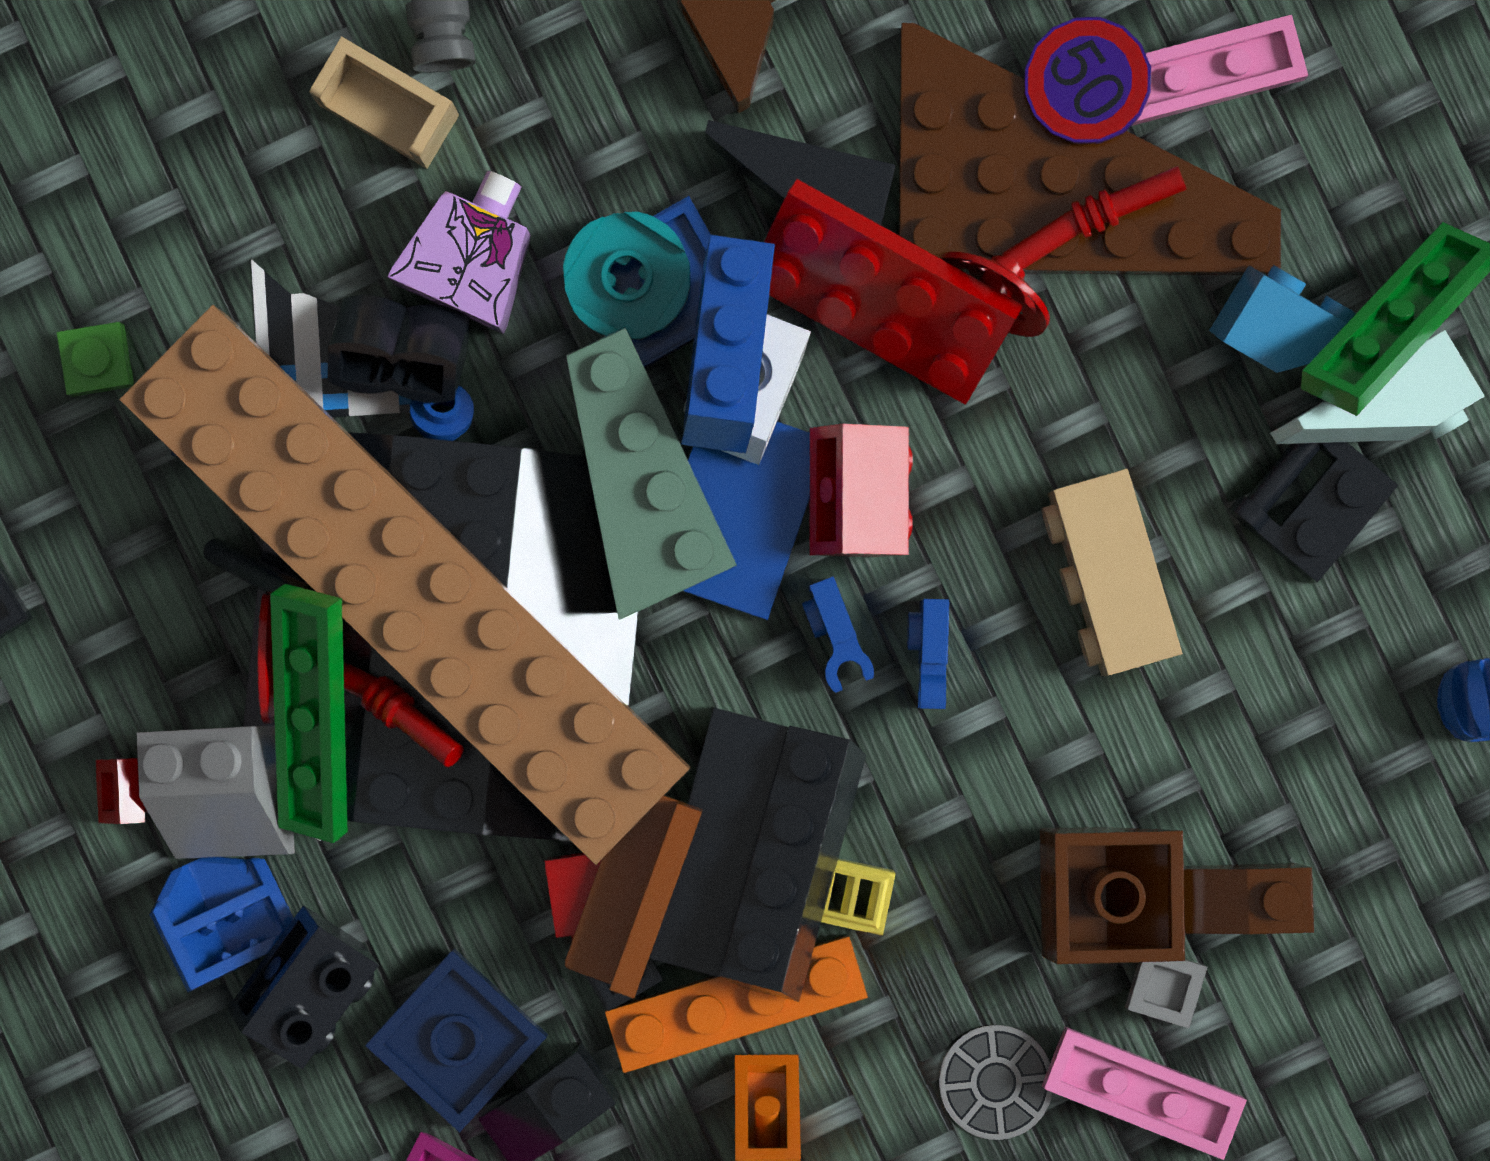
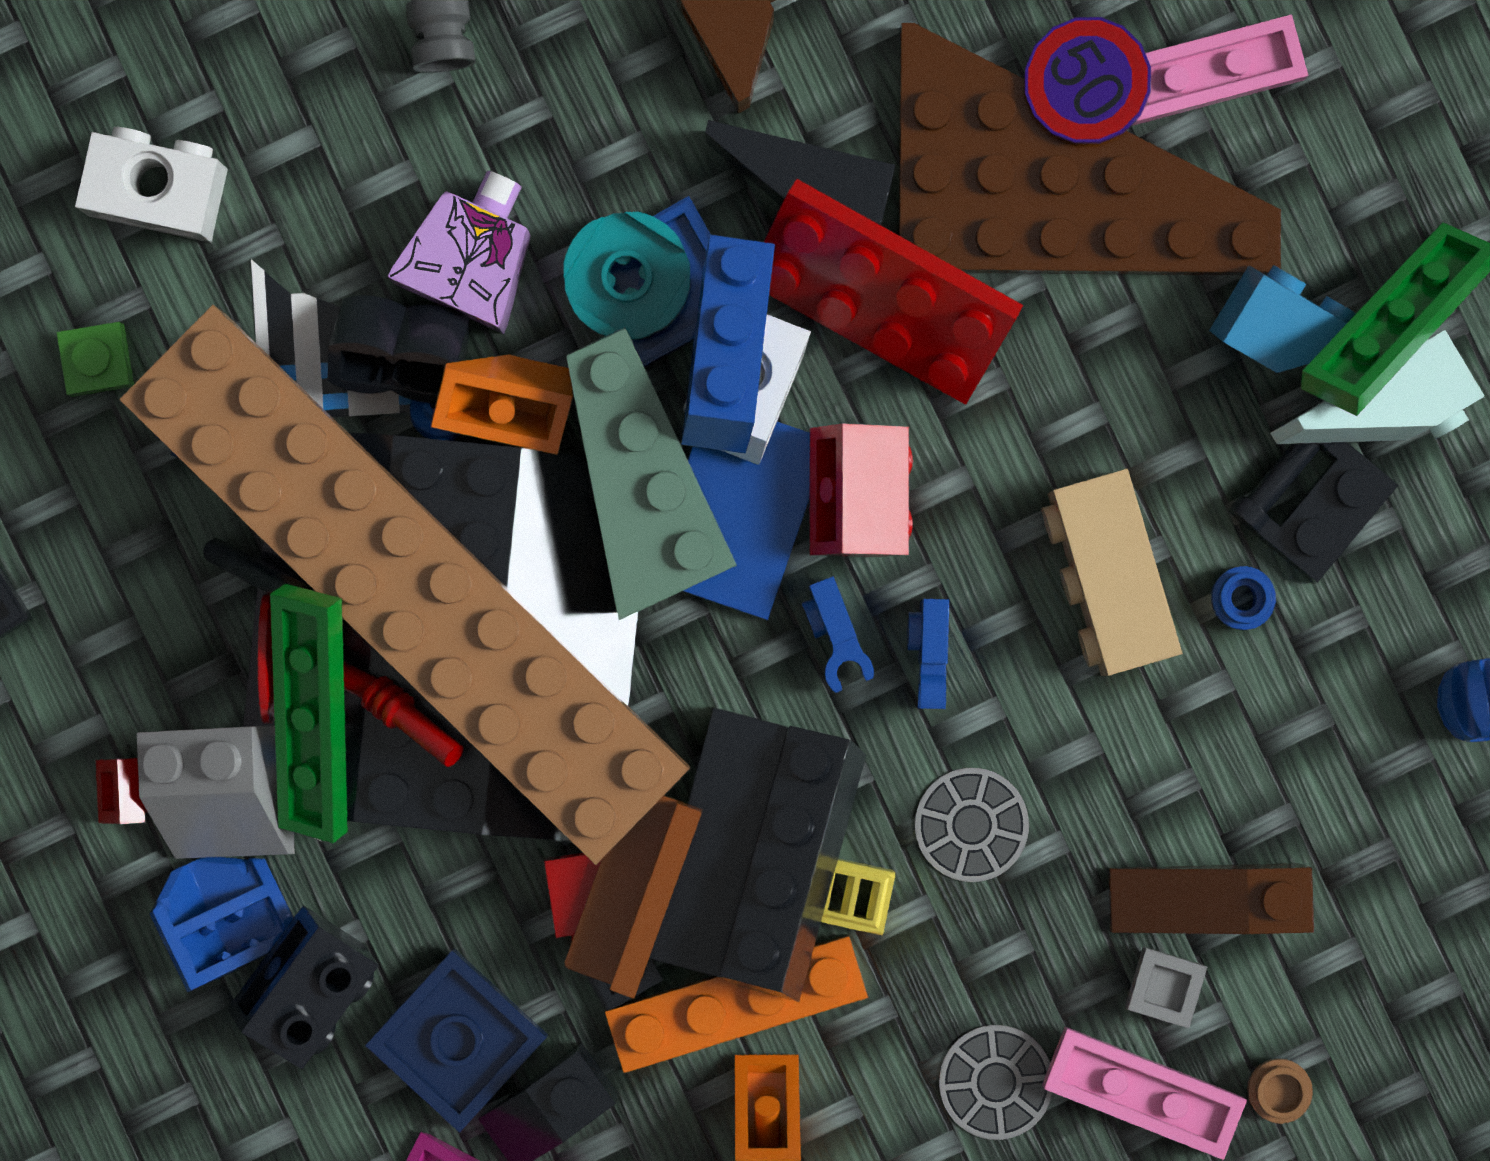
tan panel [309,36,459,169] -> none
red dish [939,166,1187,337] -> none
reddish brown slope [1040,827,1185,964] -> none
none -> white brick [75,127,228,243]
none -> orange slope [431,355,573,455]
none -> sticker [915,768,1029,882]
none -> blue plate [1211,566,1276,630]
none -> medium nougat plate [1247,1058,1313,1124]

